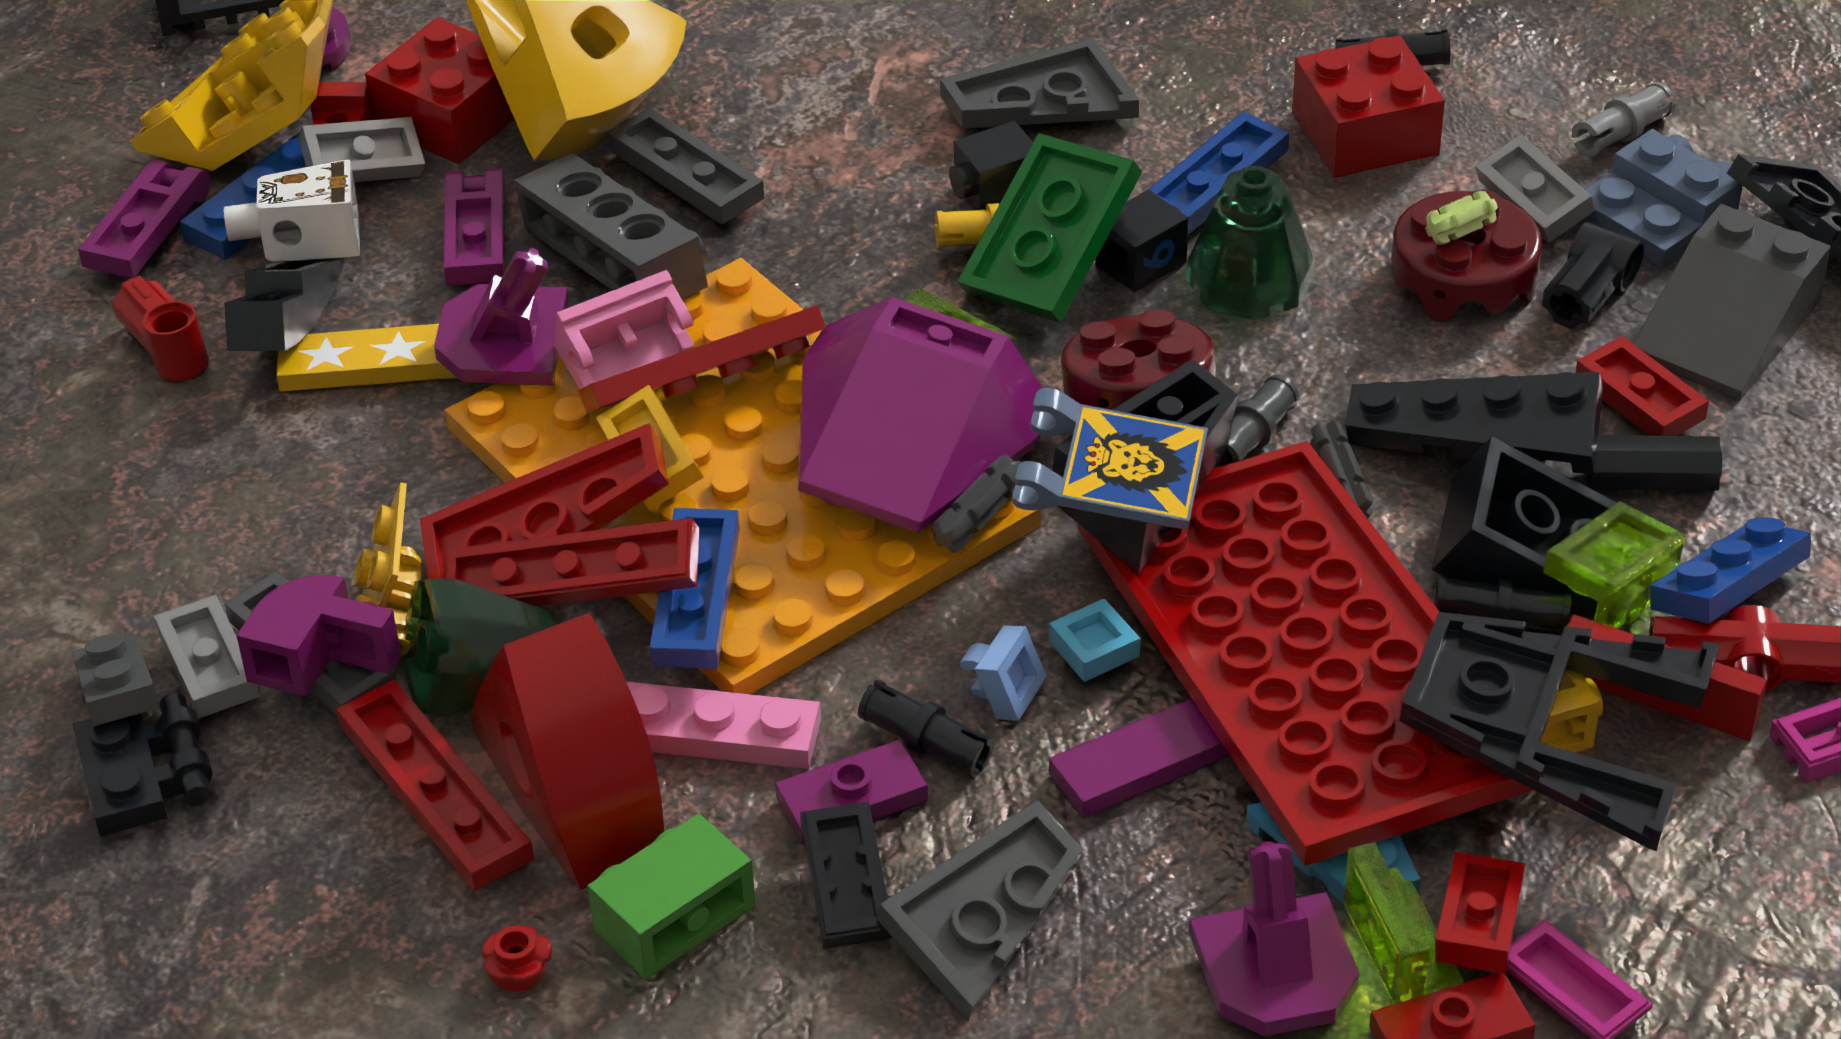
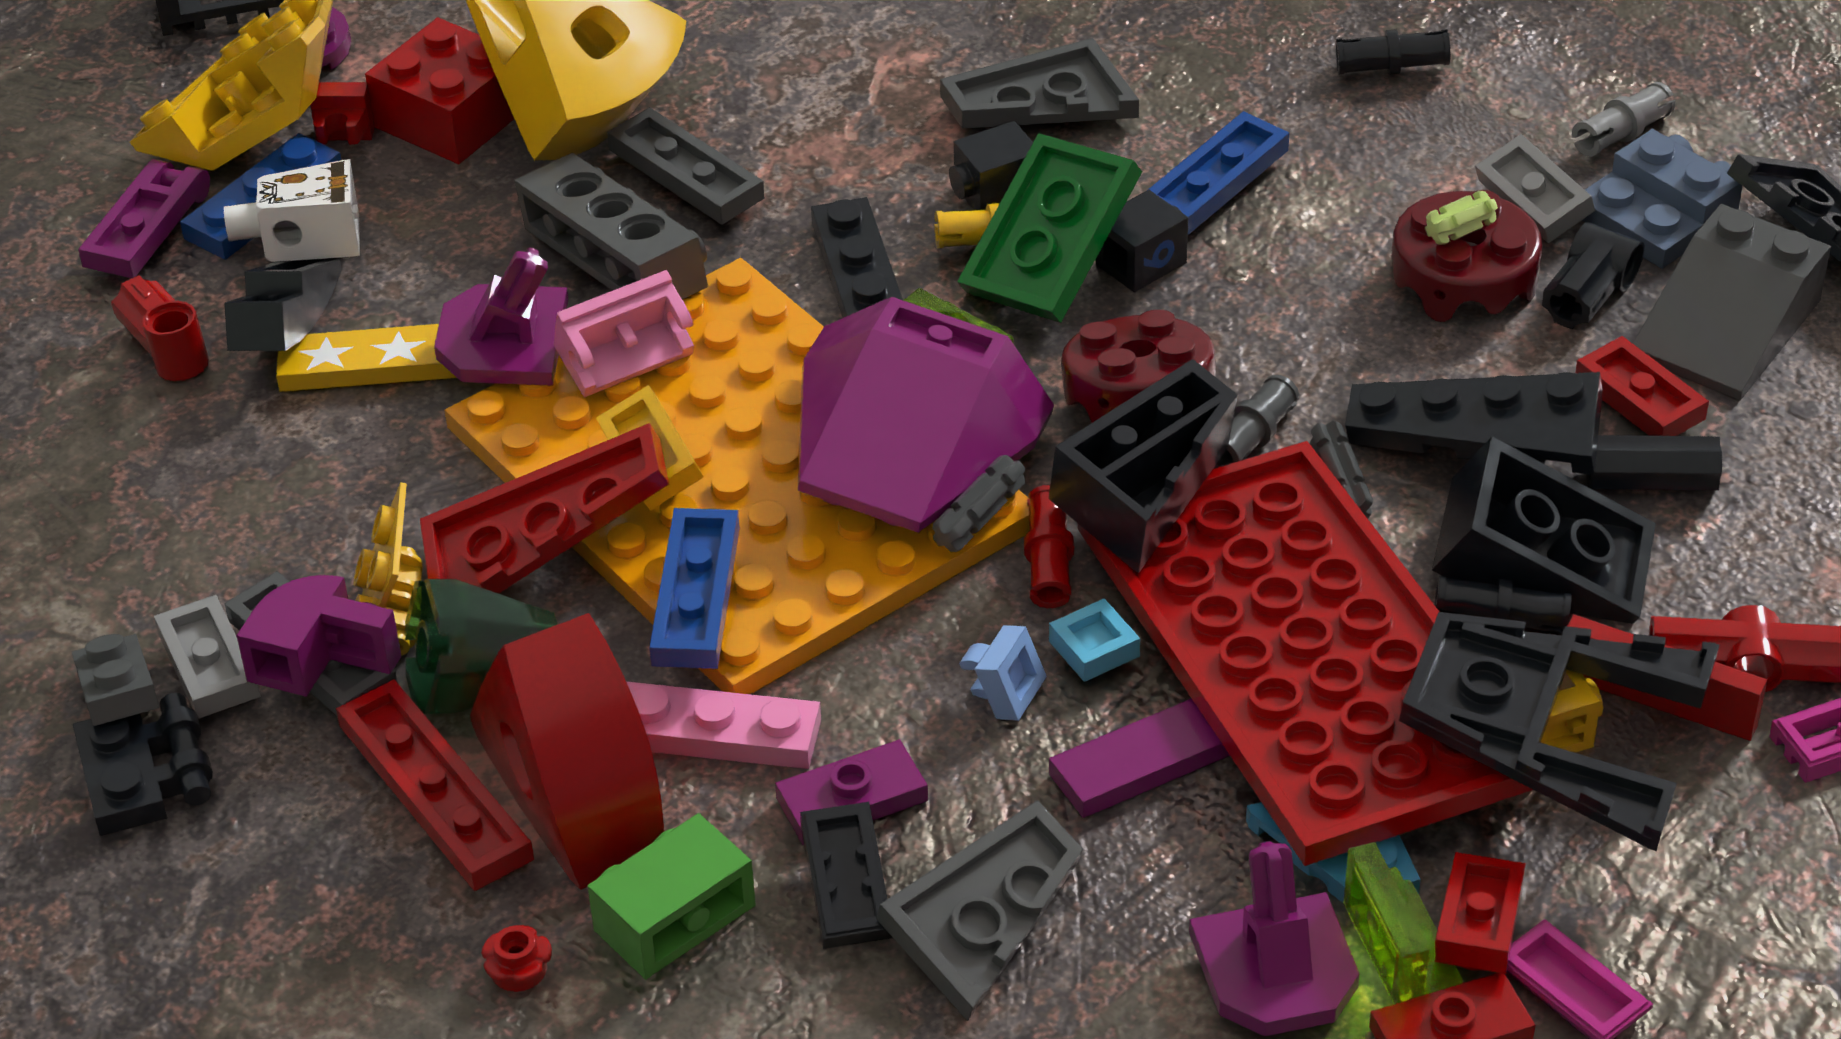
light grey plate [298,117,425,182] -> none
red tile [442,518,699,617] -> none
magenta plate [444,168,506,286] -> none
red plate [578,305,826,413] -> none
black pin [858,680,994,777] -> none
flag [1012,388,1208,530] -> none
clear green cone [1186,166,1314,320] -> none
red brick [1292,35,1445,178] -> none
clear neon green bracket [1543,501,1686,629] -> none
blue plate [1650,517,1811,624] -> none
none -> black plate [811,197,903,318]
none -> red pin [1024,485,1074,608]

